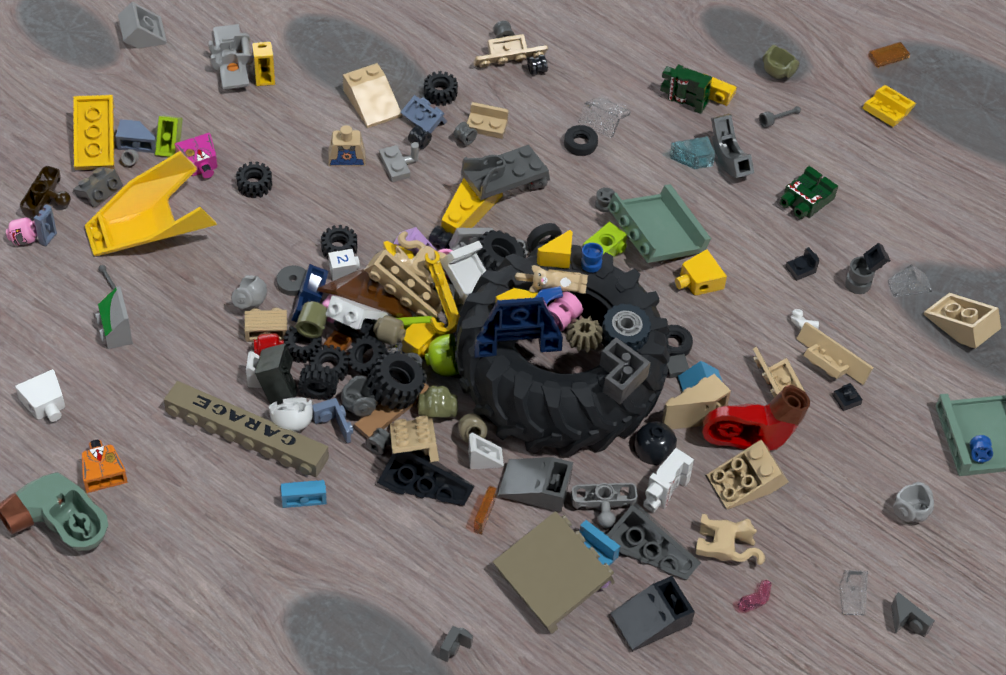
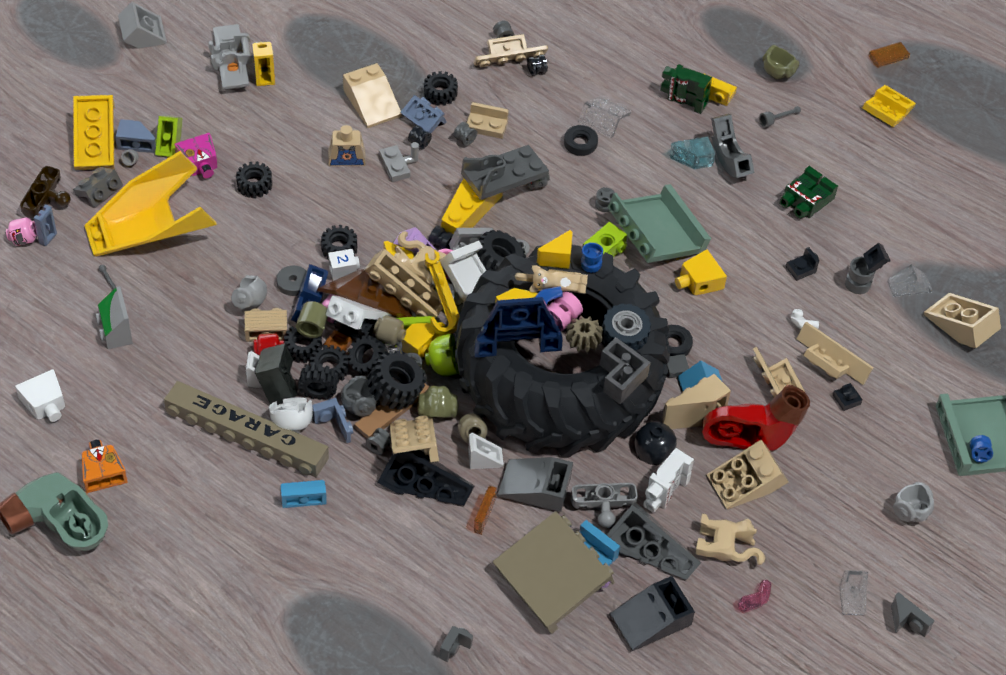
black tyre [527,223,562,251] -> none

